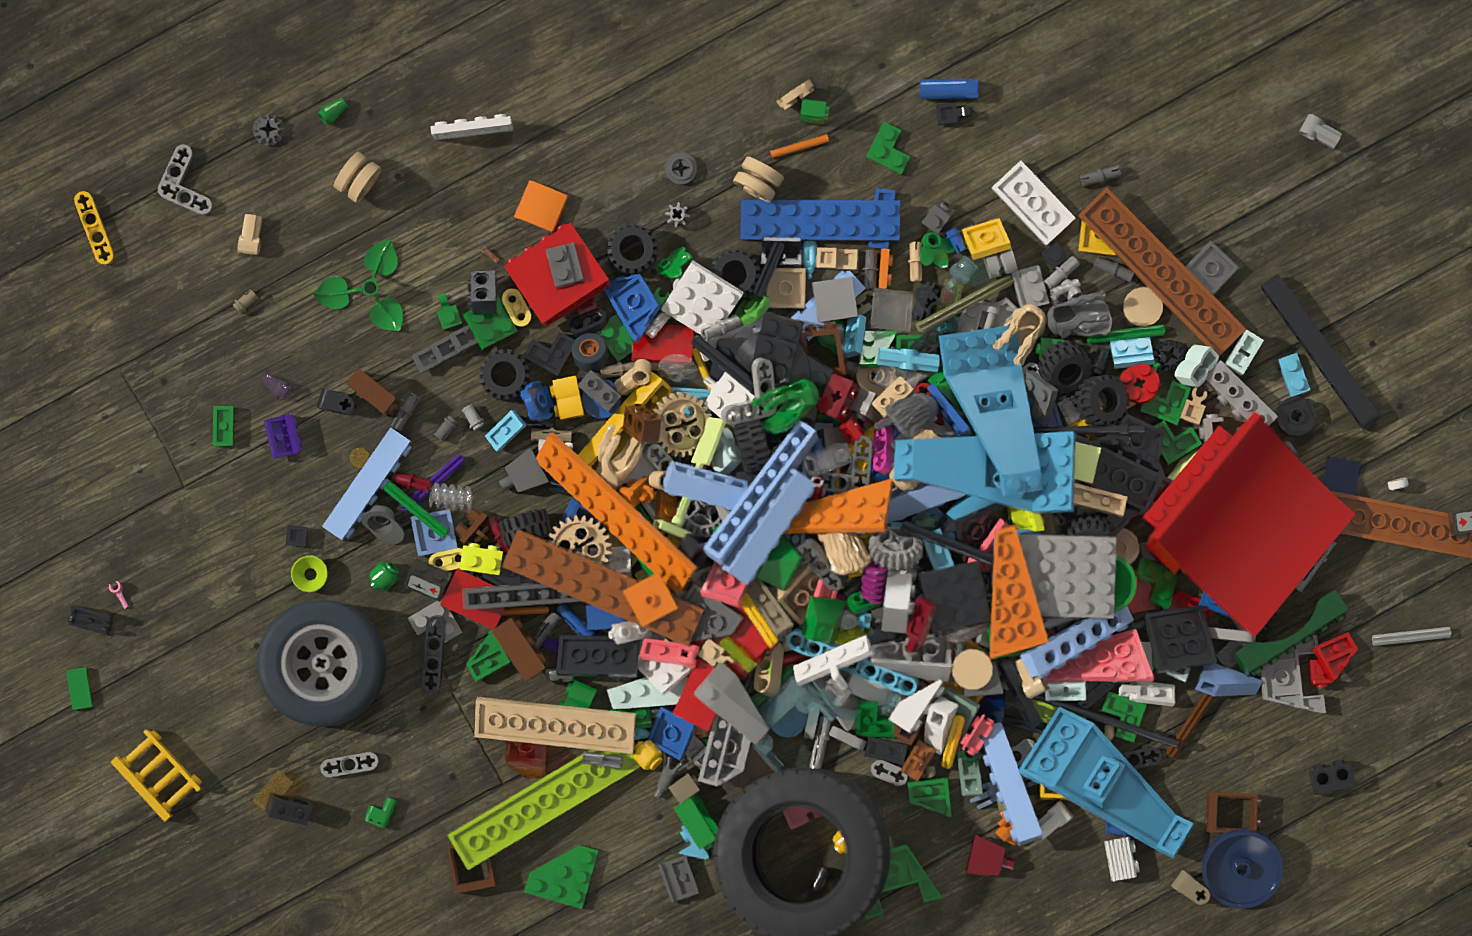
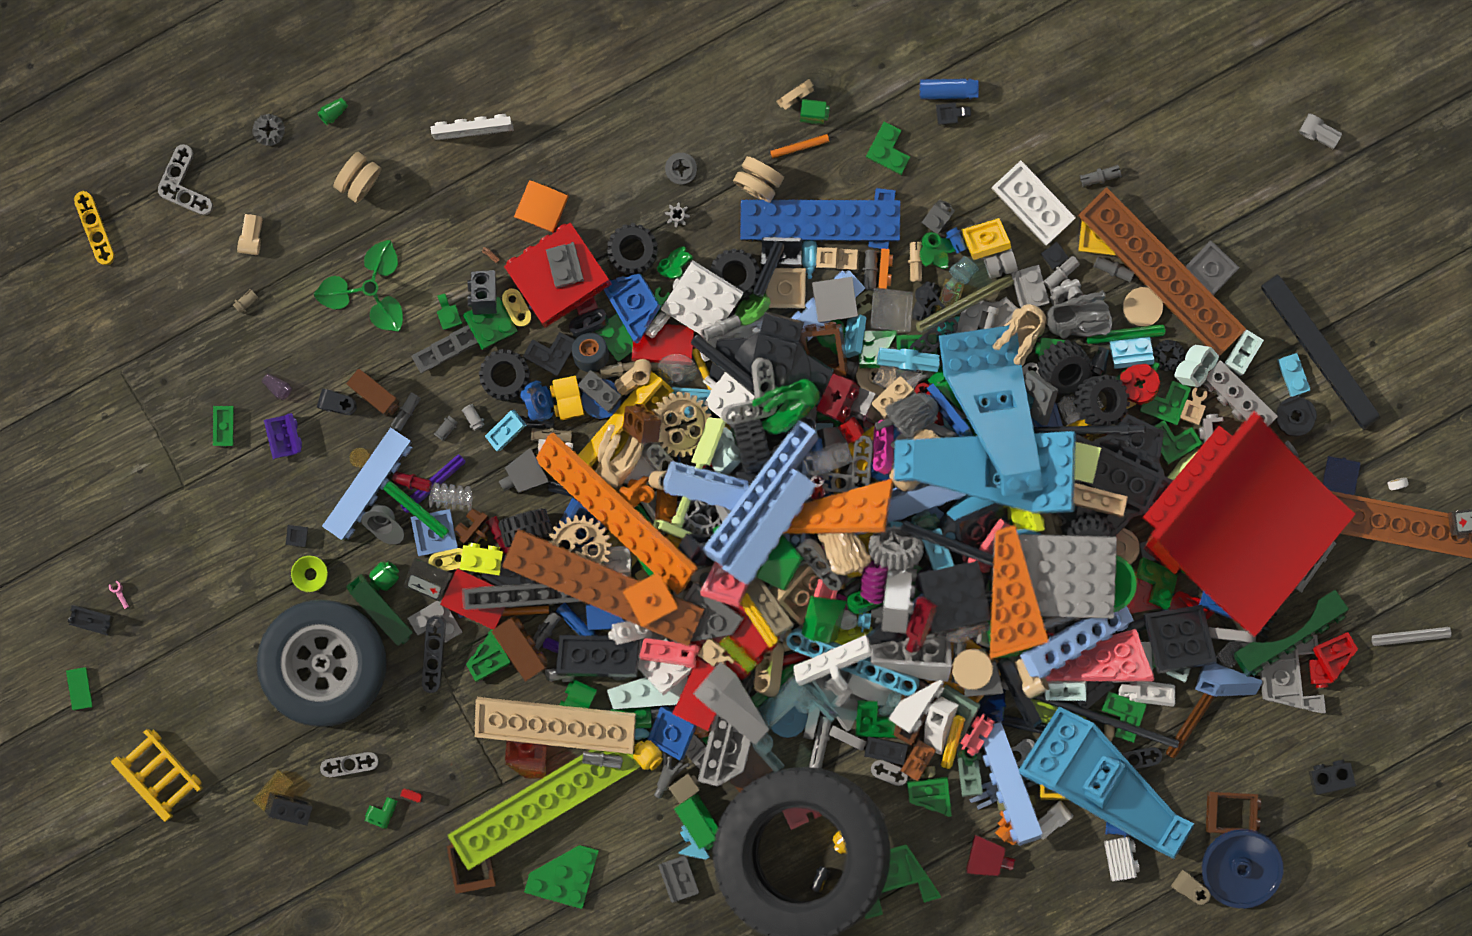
none -> dark green slope [346,574,413,646]
none -> red tile [400,788,423,803]

